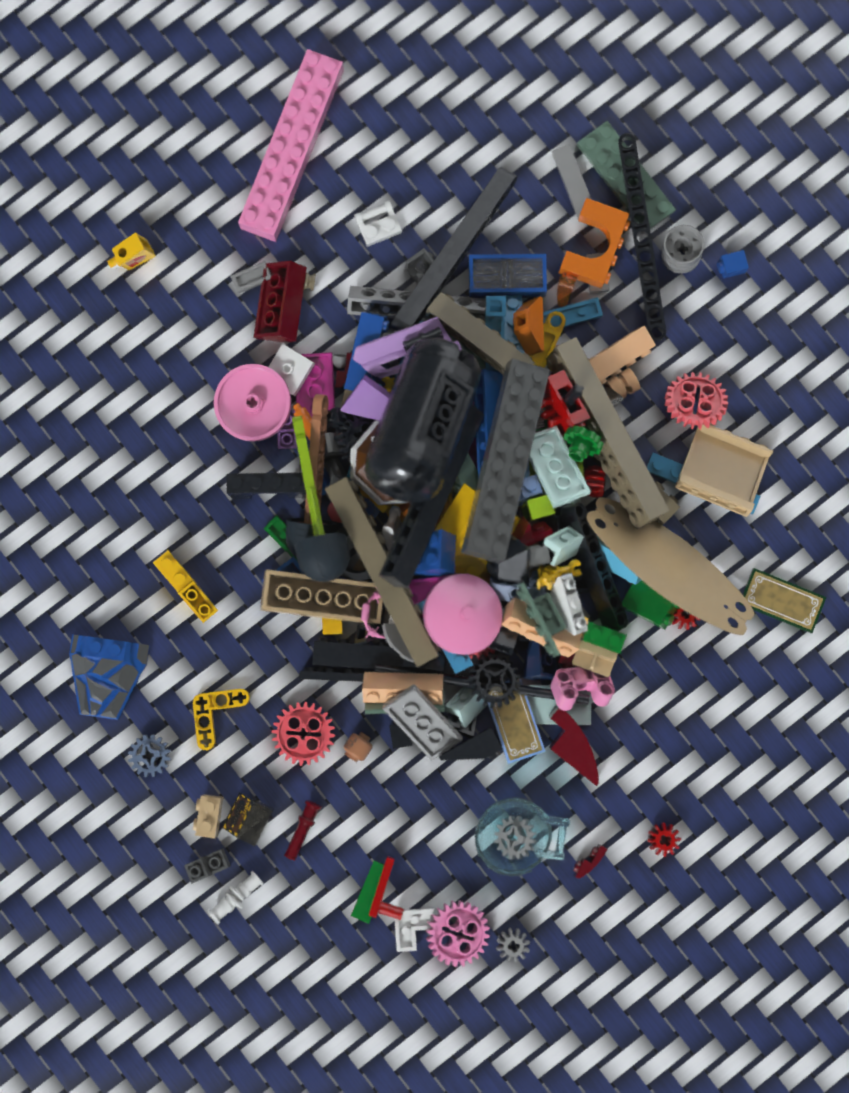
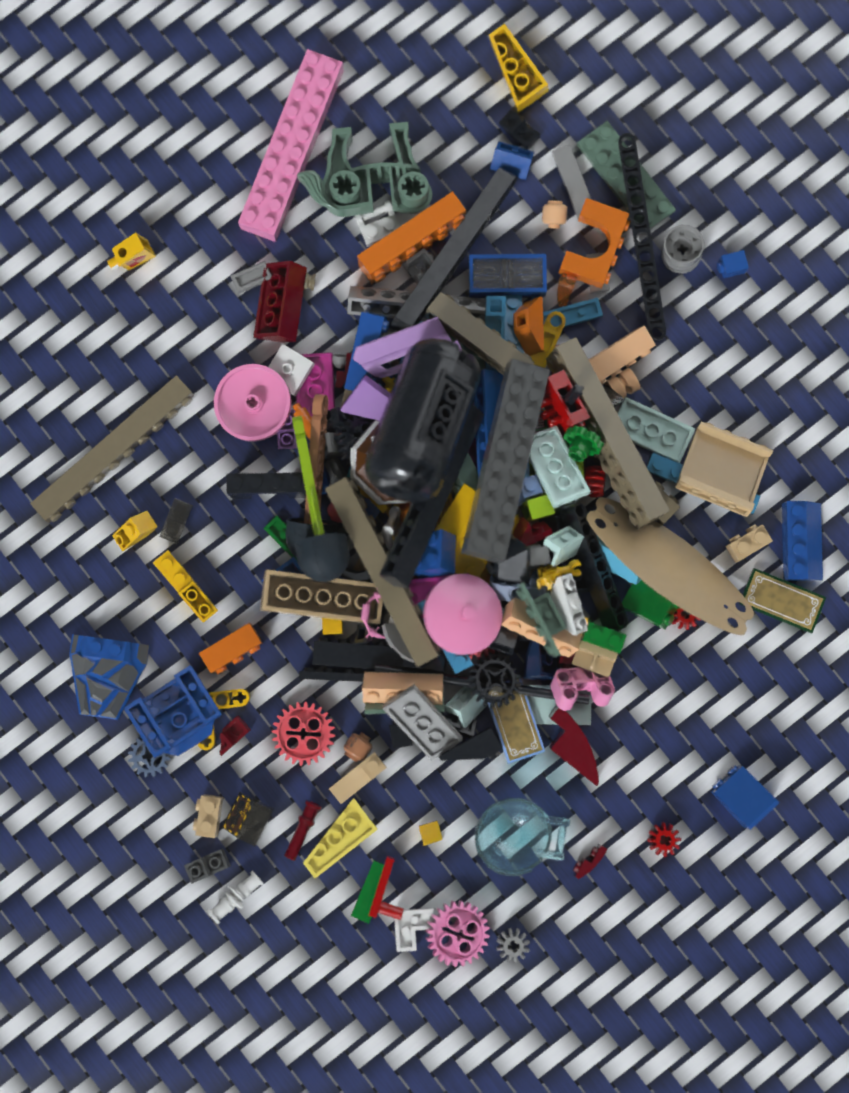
black pin [402,327,443,353] -> none
light grey gear [494,816,537,859] -> none
coral gear [665,372,728,430] -> none
none -> dark tan brick [30,375,194,523]
none -> yellow slope [112,511,158,552]
none -> blue slope [124,665,222,758]
none -> clear smoke slope [159,498,193,544]
none -> orange brick [199,623,263,675]
none -> dark red slope [219,715,251,756]
none -> sand green animal [297,122,432,217]
none -> light yellow wing [303,798,378,878]
none -> tan slope [329,752,387,804]
none -> orange brick [357,191,466,284]
none -> yellow slope [419,820,443,846]
none -> yellow wedge [489,24,549,113]
none -> blue panel [490,141,535,180]
none -> black slope [499,109,541,150]
none -> light nougat head [542,201,567,228]
none -> light aqua tile [617,397,695,463]
none -> blue slope [710,765,780,830]
none -> tan brick [725,524,773,563]
none -> blue slope [782,501,823,581]

